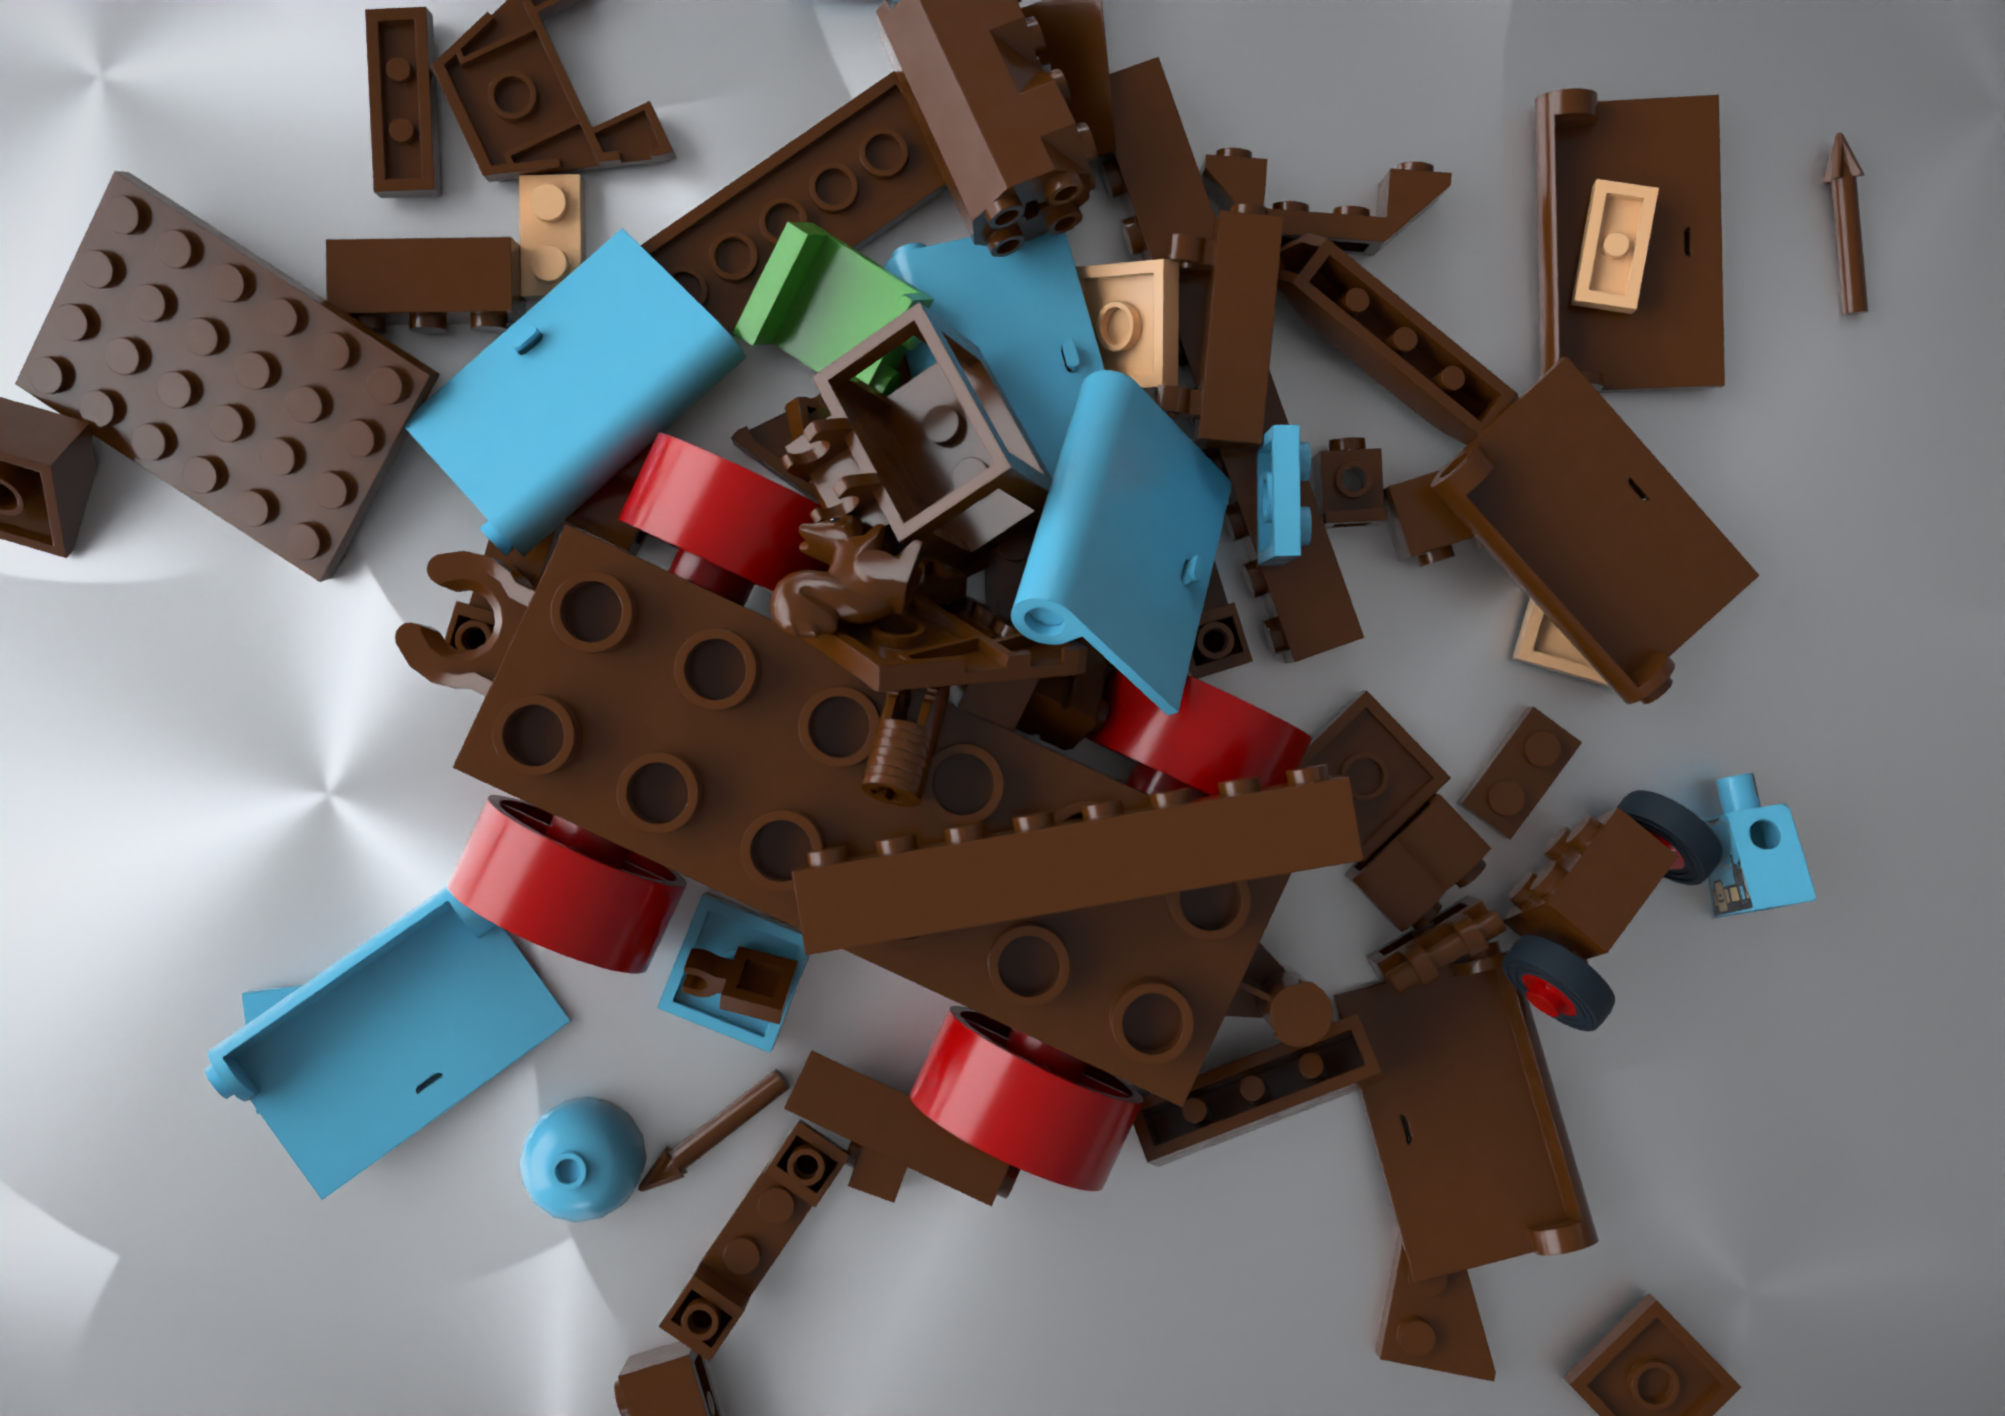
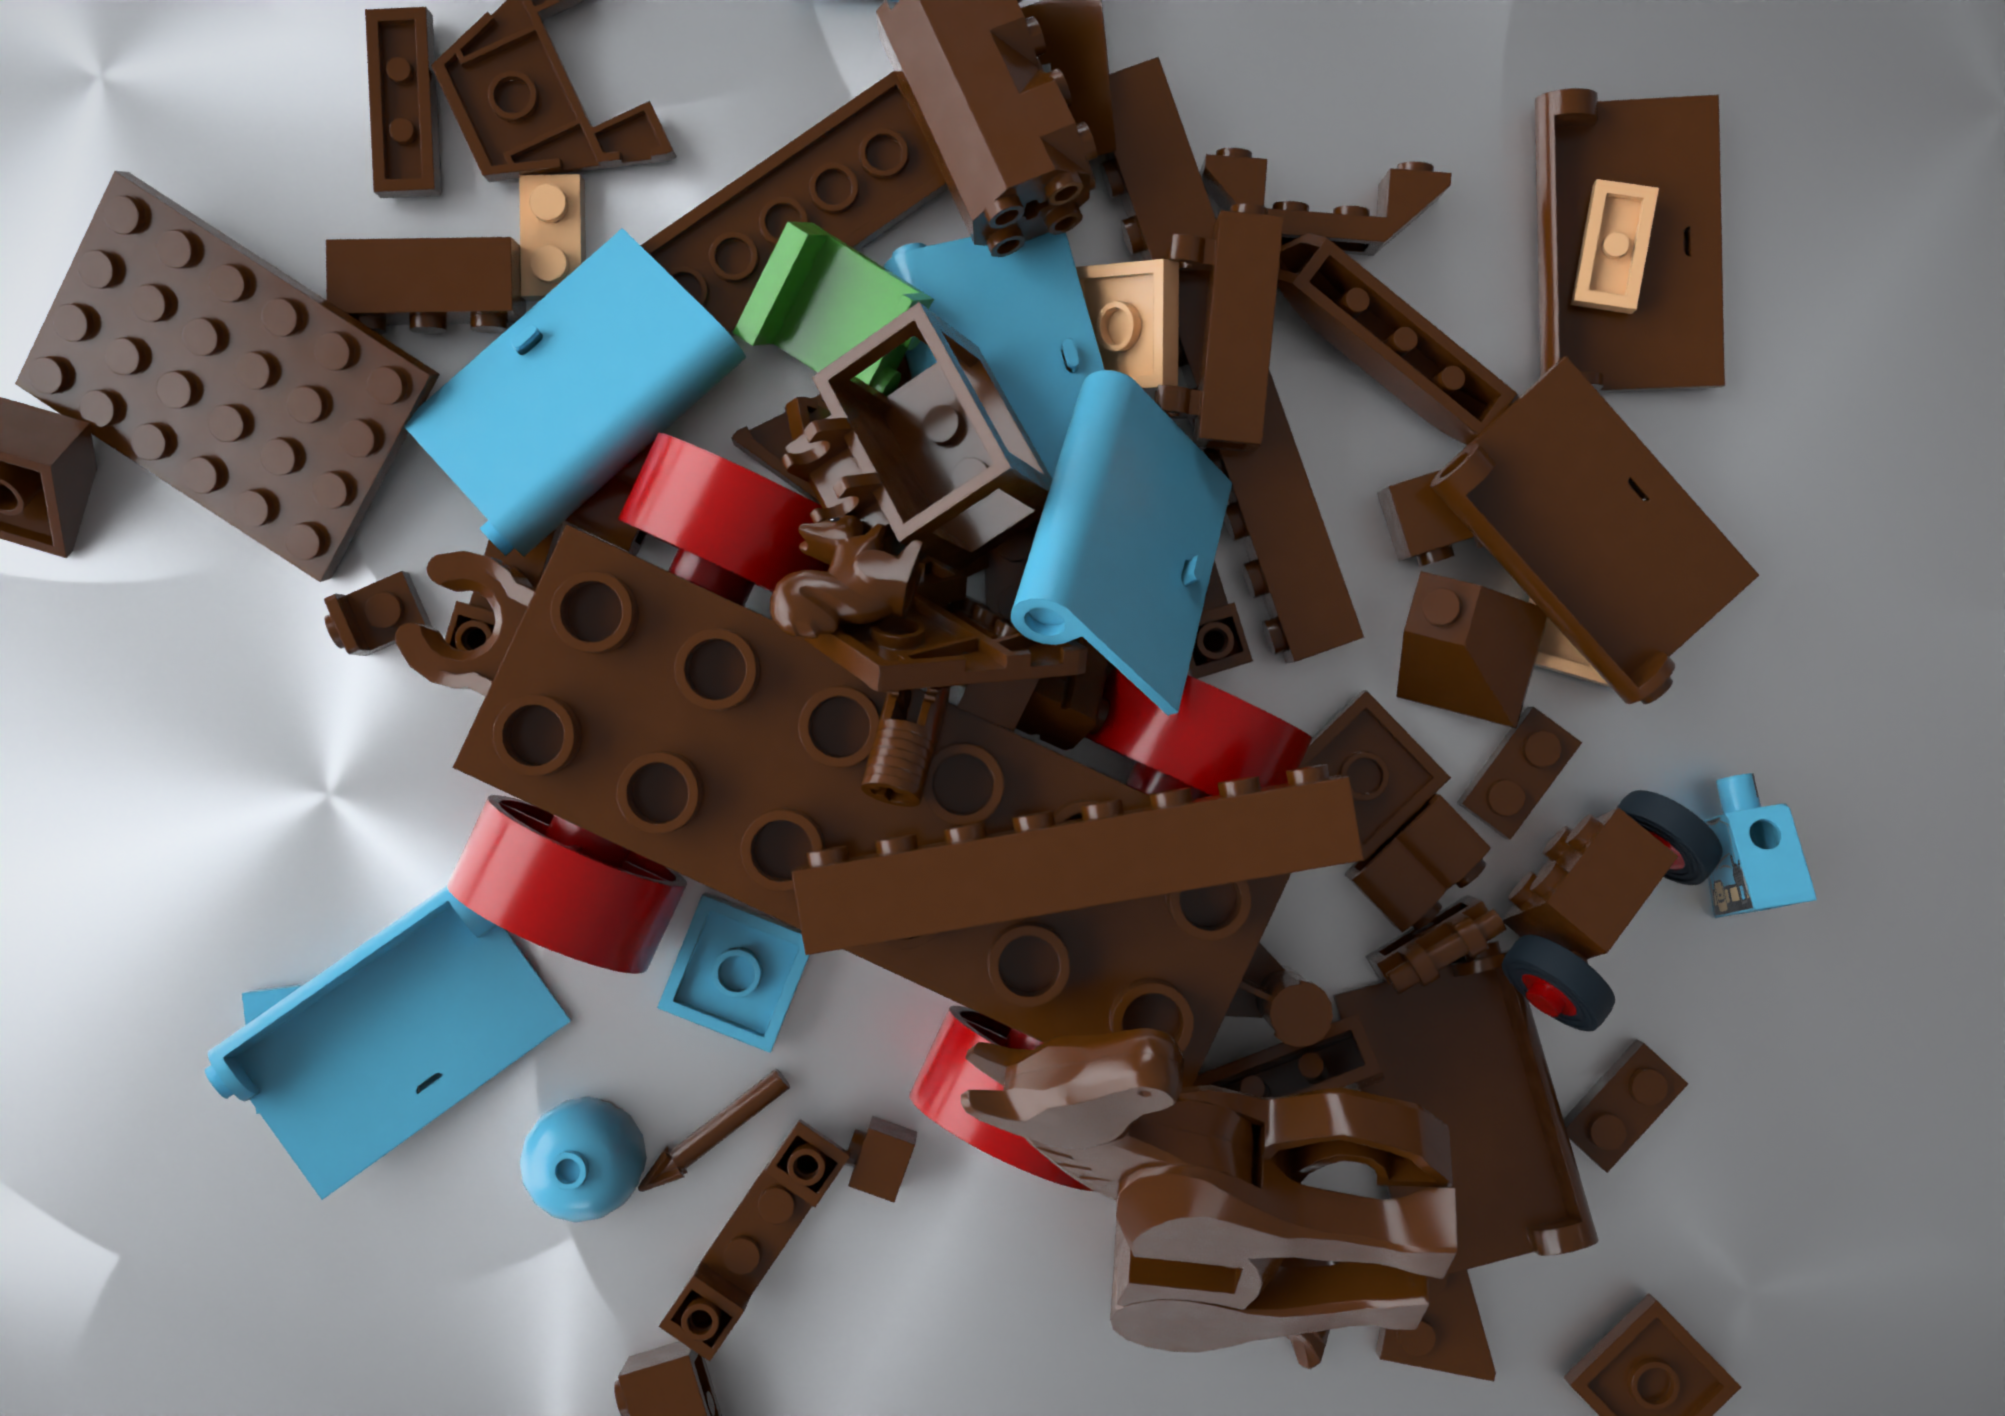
reddish brown plate [682,946,798,1024] -> none
reddish brown brick [784,1050,1020,1207] -> none
medium azure plate [1256,425,1312,566] -> none
reddish brown brick [1312,437,1387,529] -> none
reddish brown piece [1822,132,1869,316] -> none
none -> reddish brown bracket [324,571,432,656]
none -> reddish brown animal [960,1028,1458,1370]
none -> reddish brown slope [1396,571,1548,729]
none -> reddish brown plate [1563,1039,1688,1173]

